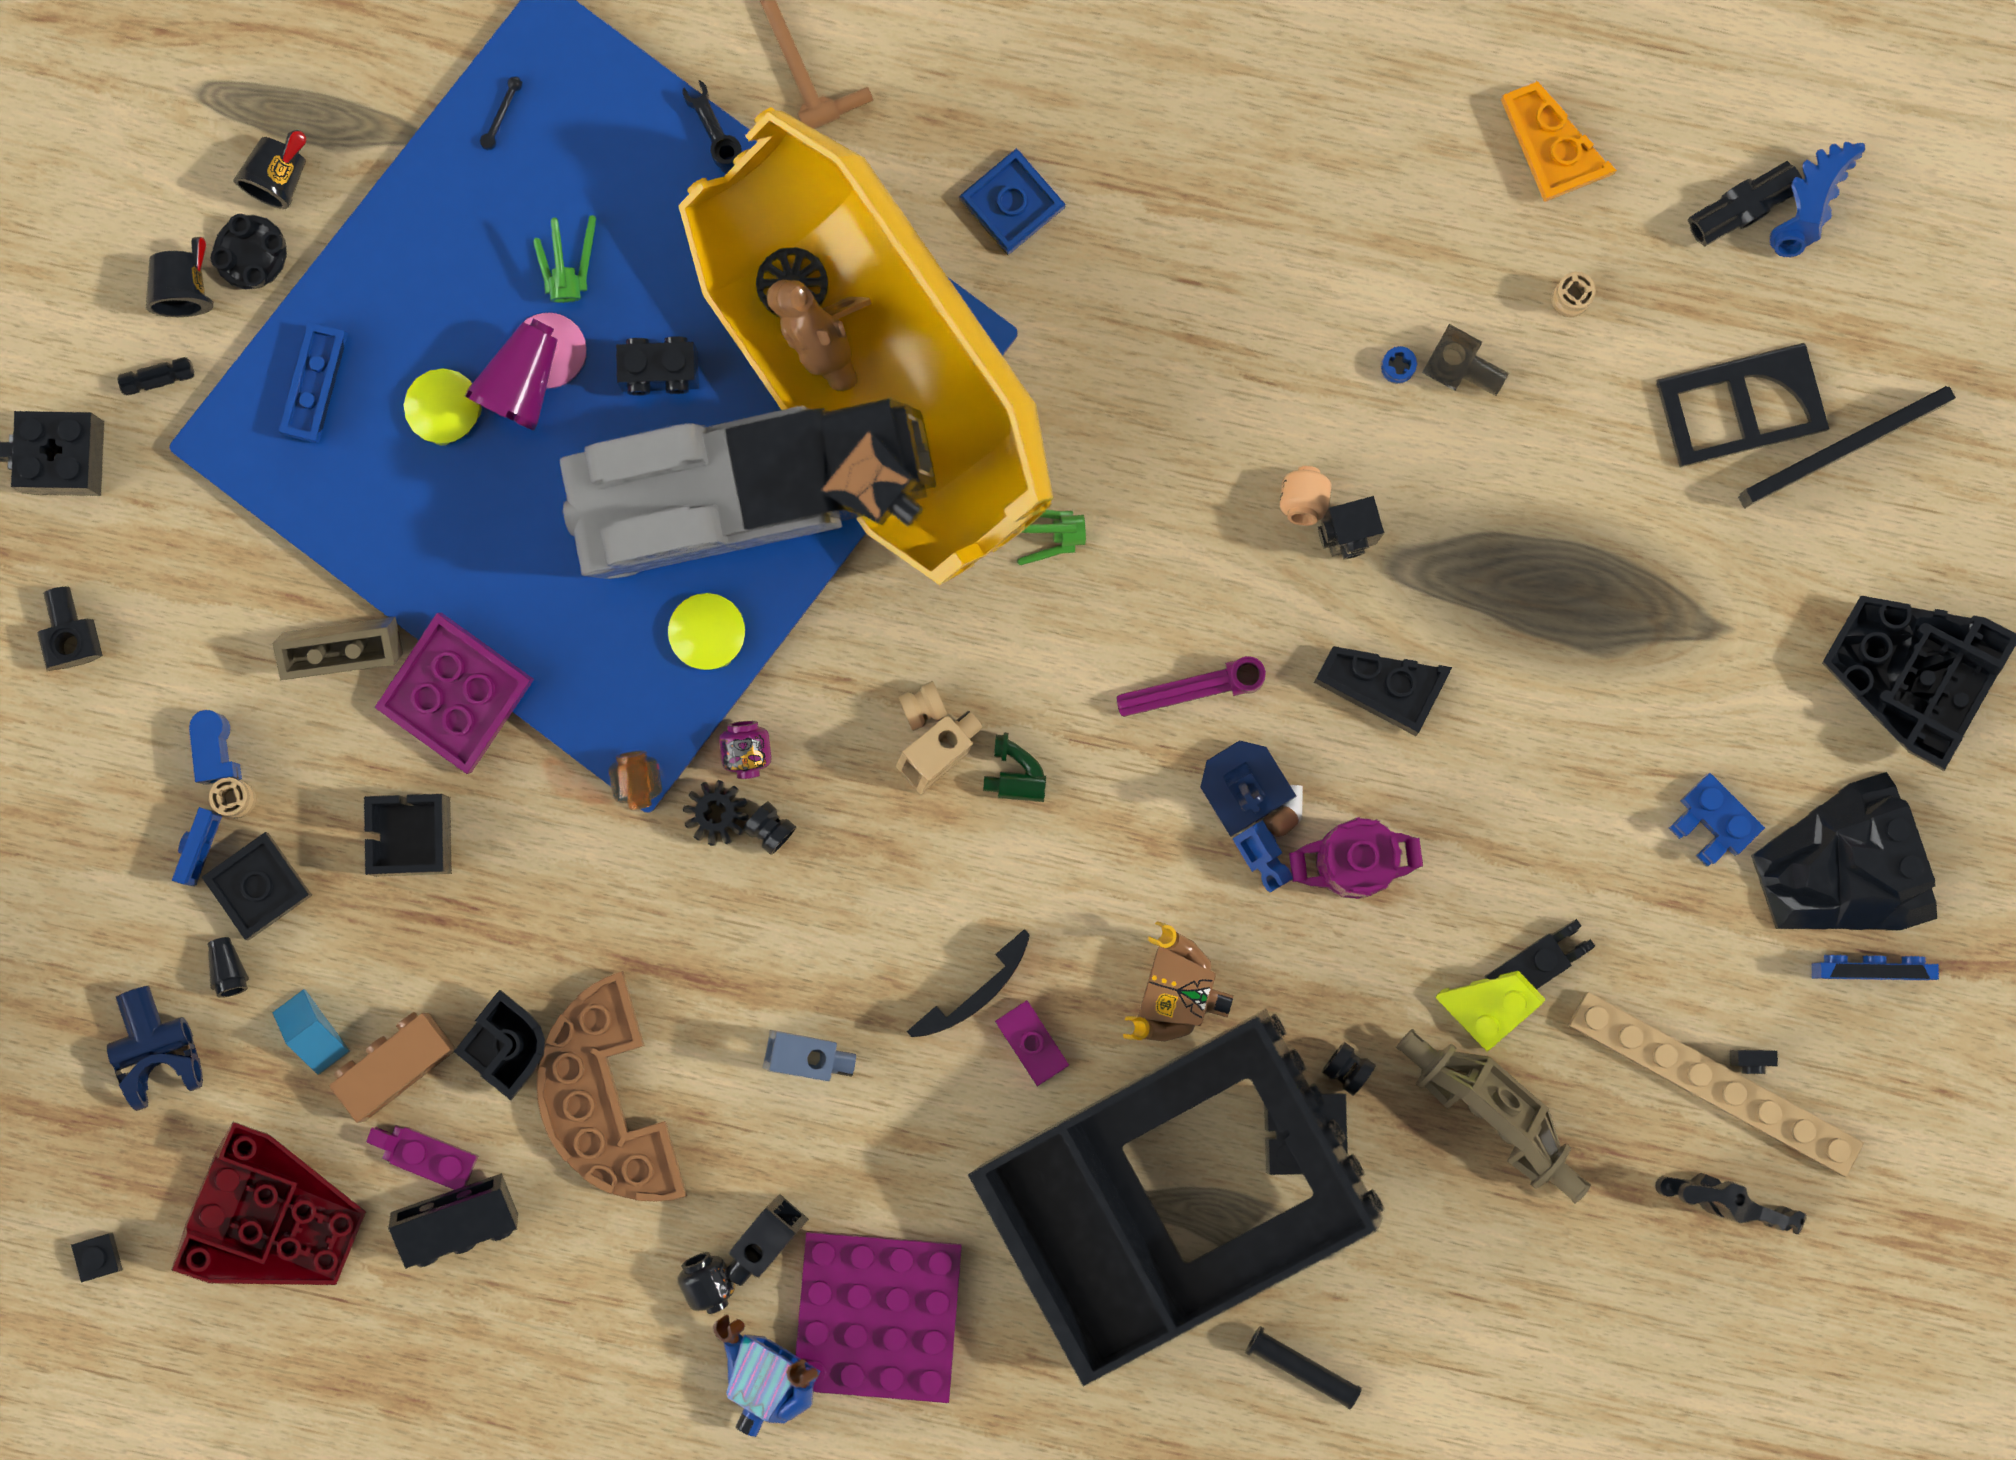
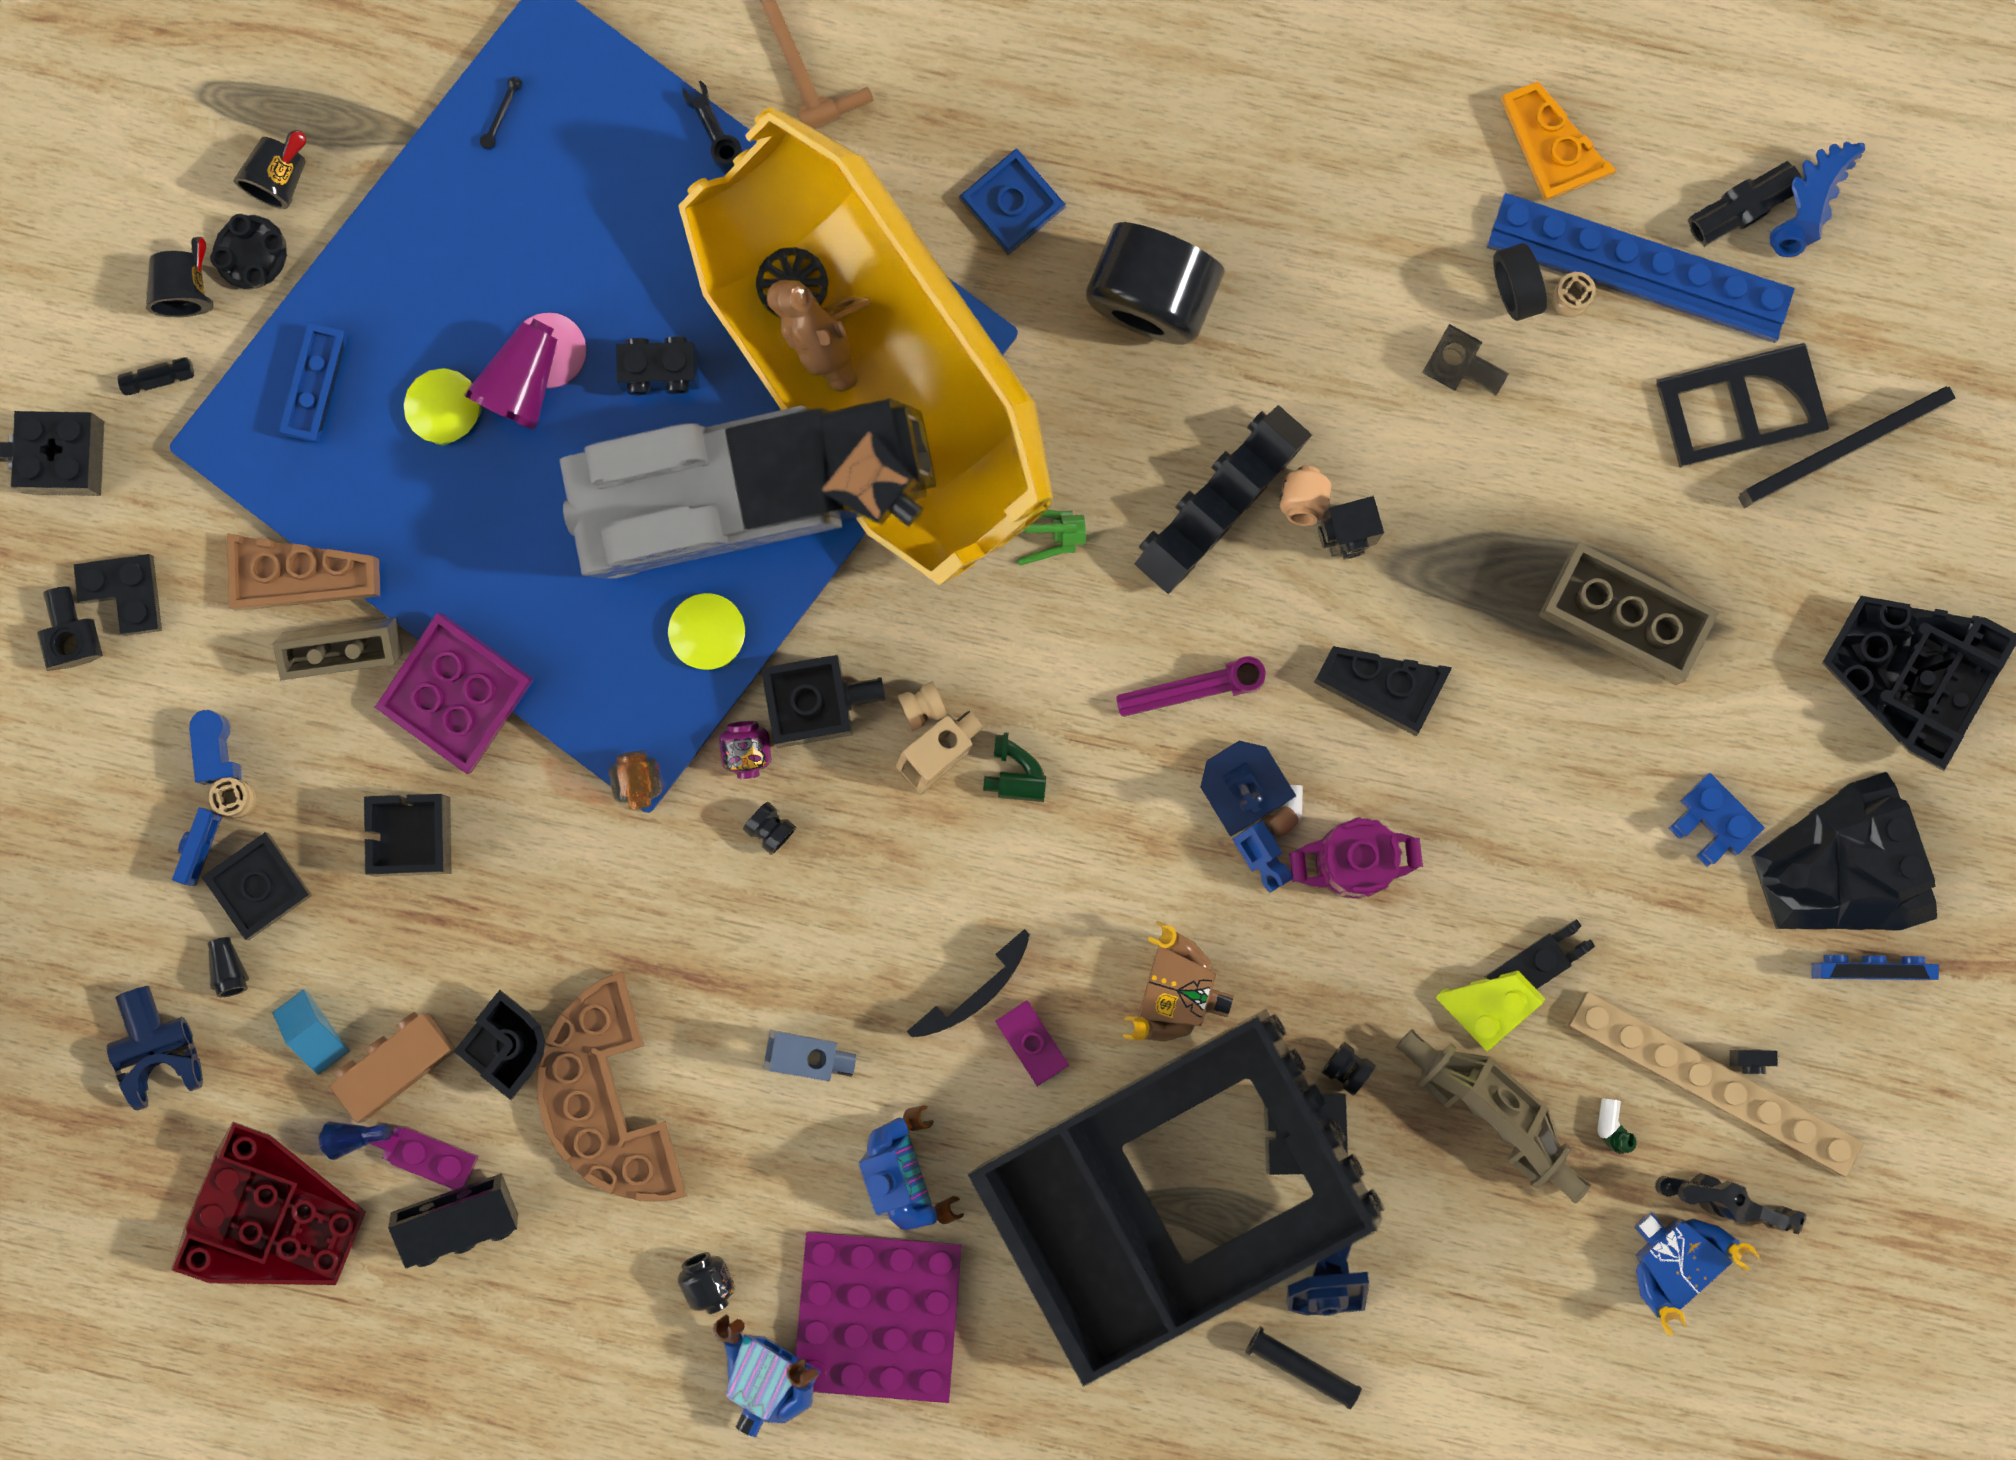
black plate [71,1233,123,1283] -> none
bright green plant [533,215,596,303] -> none
black gear [683,780,749,846] -> none
black torso [726,1194,809,1286] -> none
blue bush [1381,346,1417,384] -> none
none -> black plate [73,554,162,636]
none -> medium nougat wing [227,533,380,611]
none -> clear blue cone [319,1121,391,1160]
none -> black brick [761,655,886,748]
none -> blue torso [859,1105,964,1230]
none -> black piece [1086,222,1225,345]
none -> black brick [1134,405,1312,594]
none -> dark blue piece [1286,1244,1369,1316]
none -> blue plate [1486,193,1795,343]
none -> black tyre [1493,243,1547,321]
none -> dark tan brick [1538,542,1719,686]
none -> arm [1597,1098,1637,1154]
none -> blue torso [1634,1212,1759,1336]

